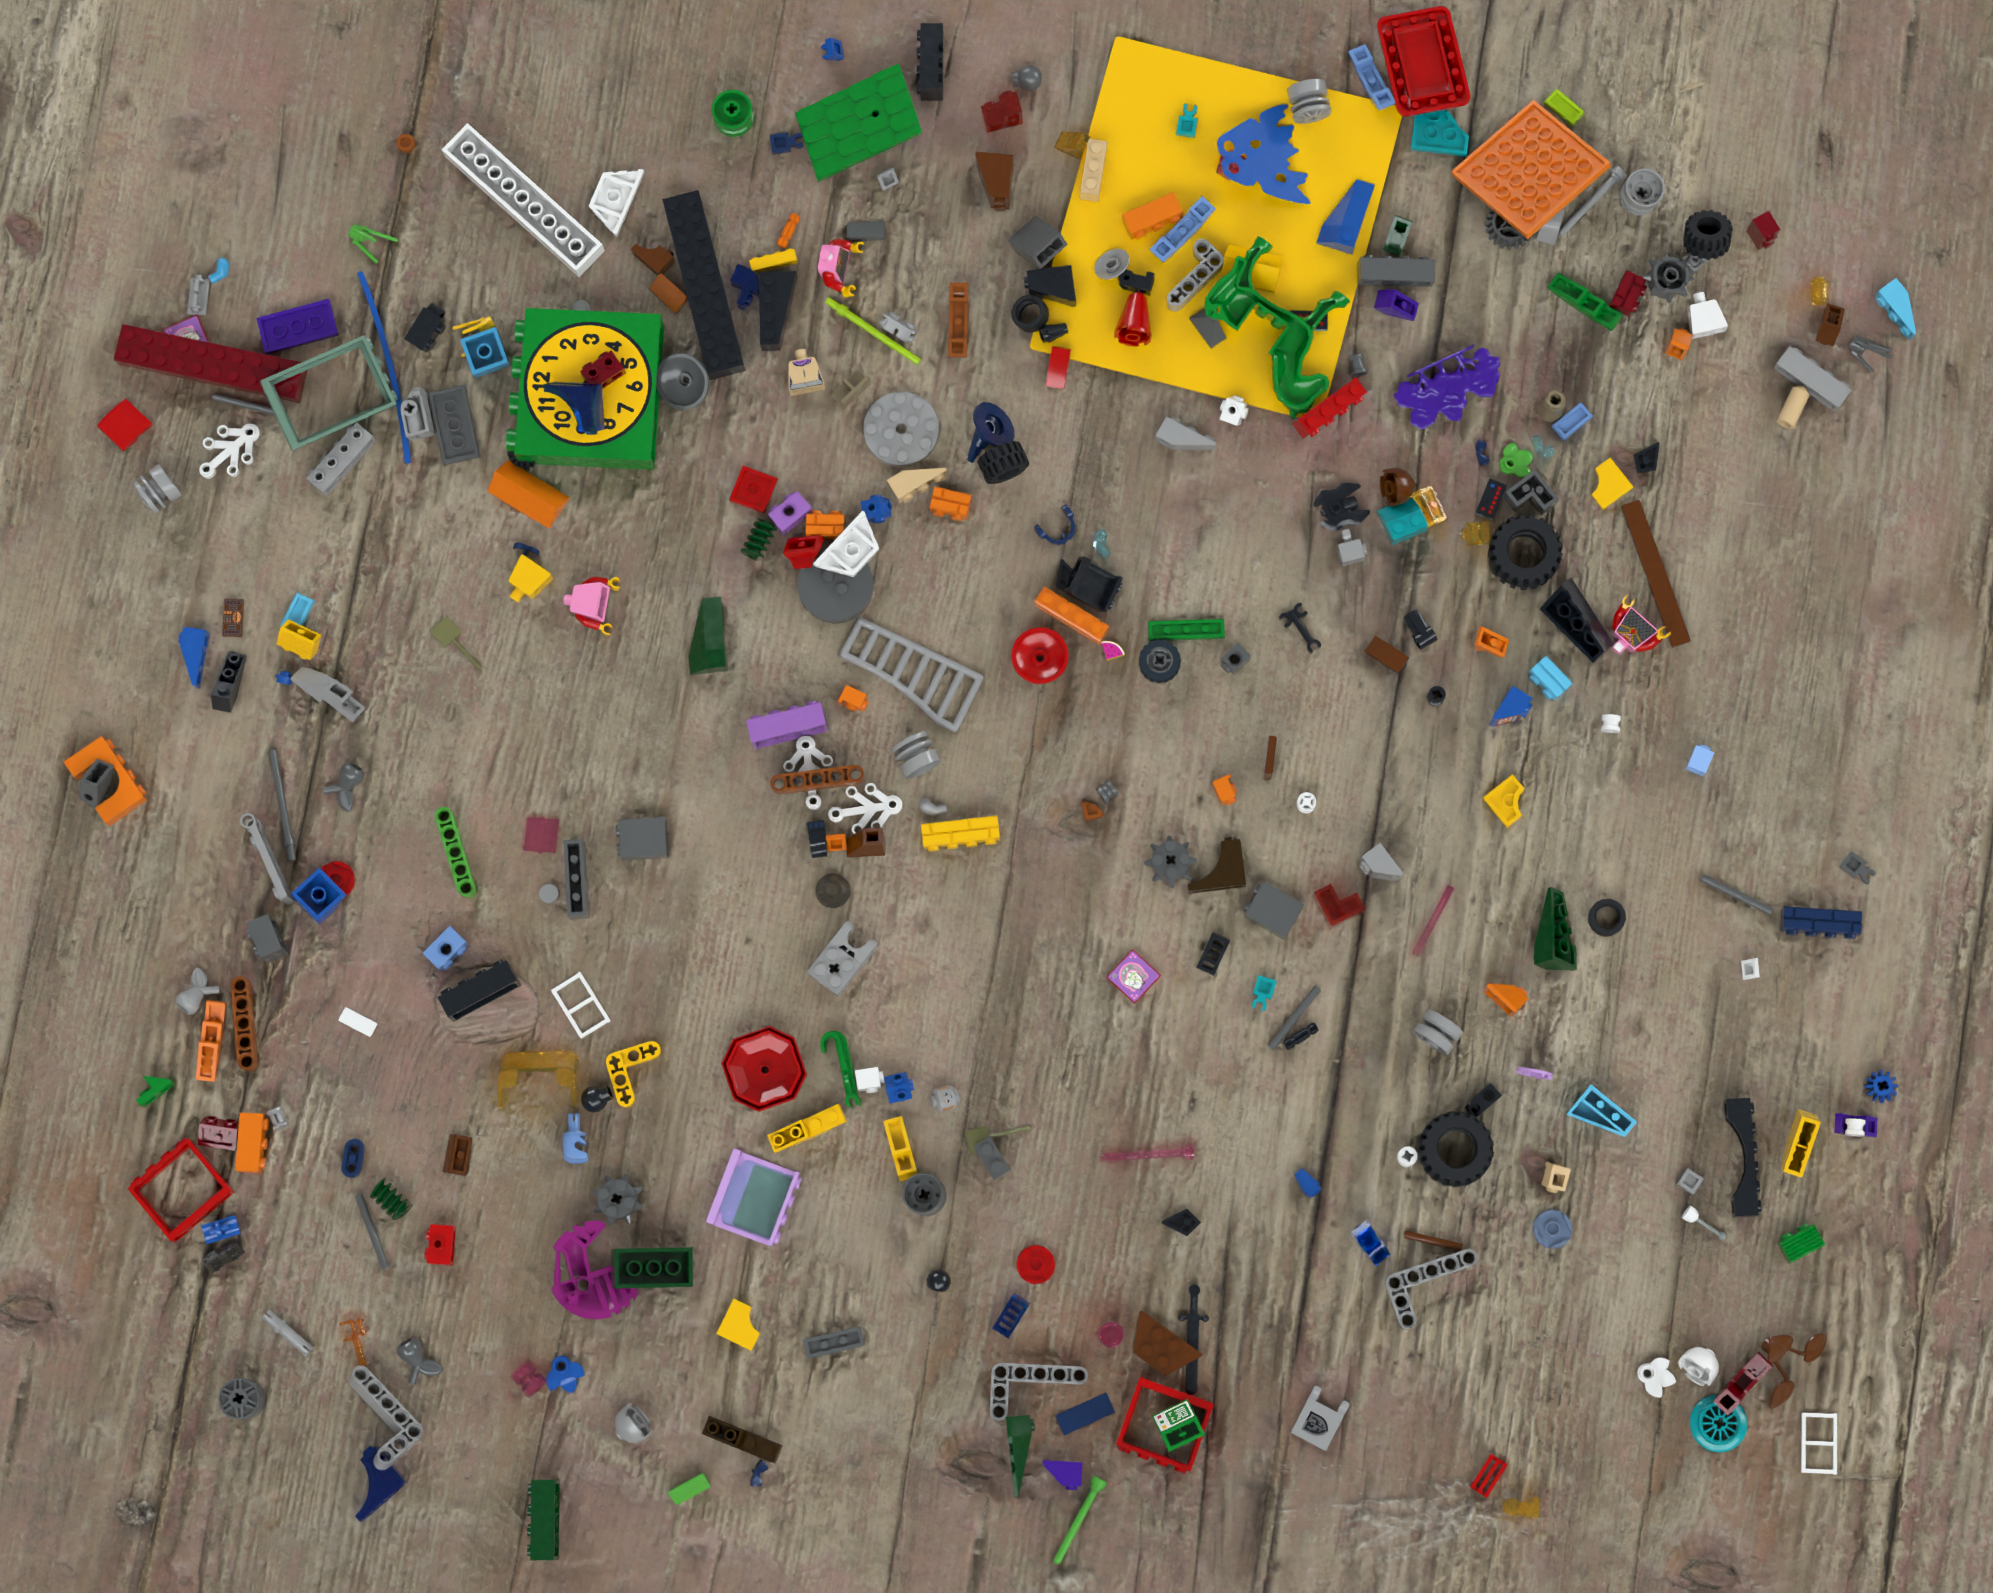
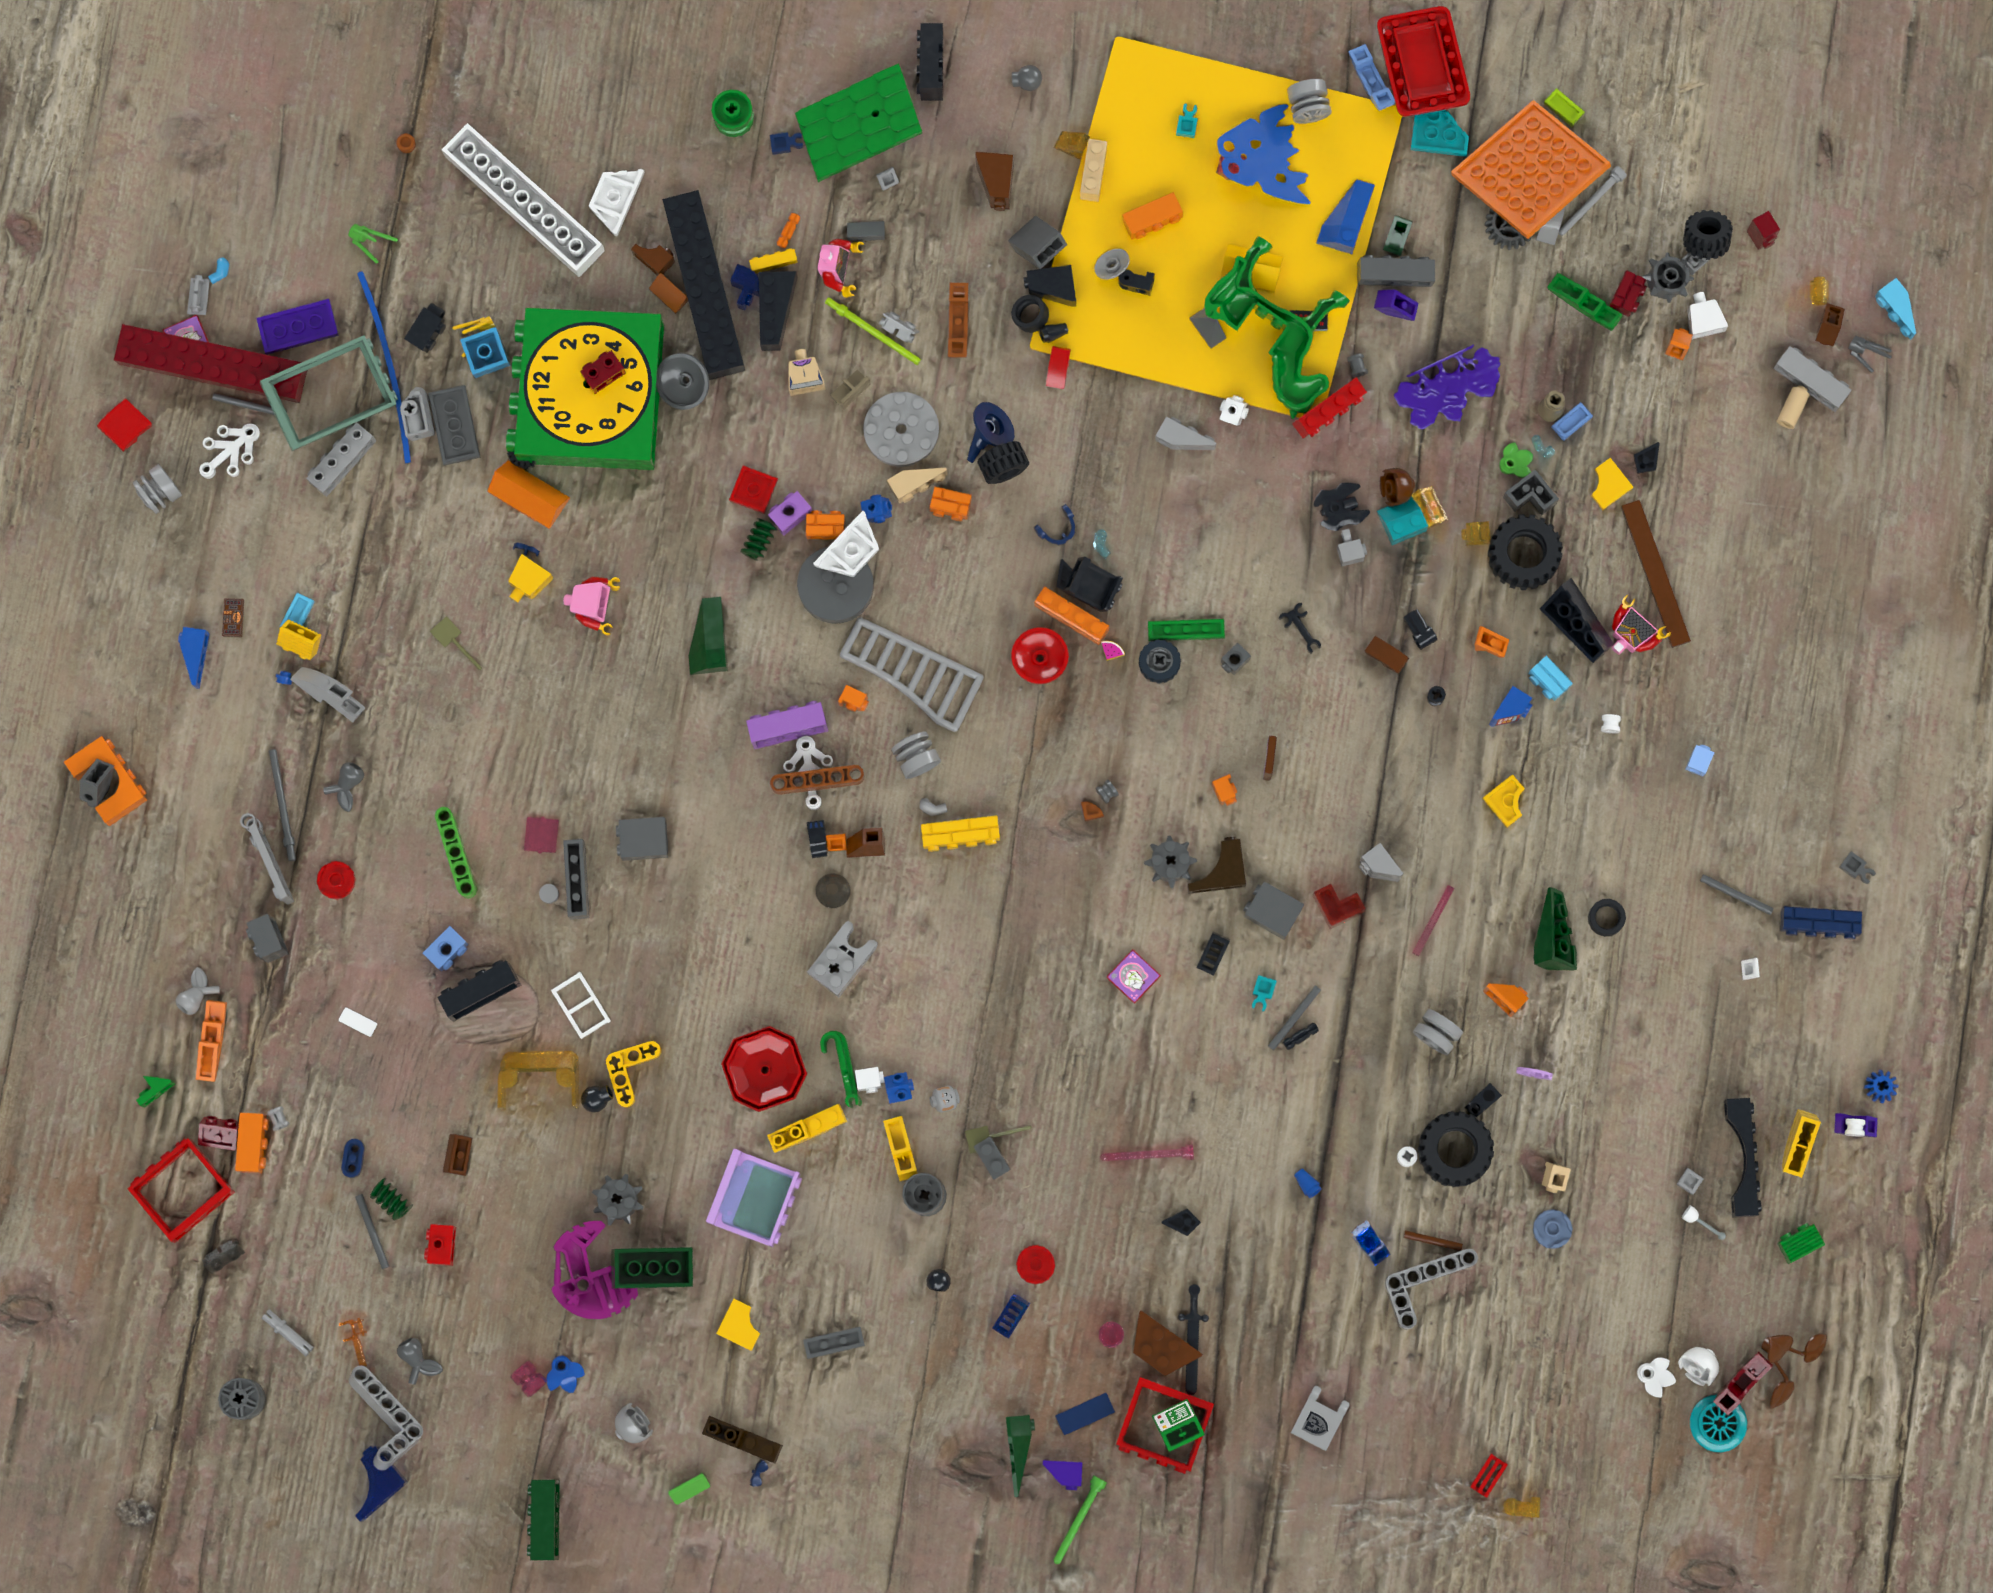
blue hips [201,1215,241,1244] -> none
black slope [211,652,247,713] -> none
dark orange beam [231,976,258,1072] -> none
blue slope [291,868,346,925] -> none
clear blue arch [544,382,605,435] -> none
medium blue piece [562,1113,589,1164] -> none
light grey plate [572,300,591,311] -> none
red slope [783,535,824,569] -> none
blue tile [821,38,844,61] -> none
white plant [828,783,902,834] -> none
clear red brick [981,90,1023,133] -> none
light grey beam [990,1363,1088,1421] -> none
red cone [1114,292,1152,347] -> none
medium blue slope [1150,196,1216,263] -> none
light grey beam [1166,239,1224,312] -> none
white wheel [1296,792,1316,814] -> none
dark blue piece [1475,439,1490,466] -> none
black tile [1475,478,1507,521] -> none
medium azure wedge [1566,1084,1637,1137] -> none
light grey wheel [1619,169,1665,215] -> none
white window [1801,1413,1837,1475] -> none

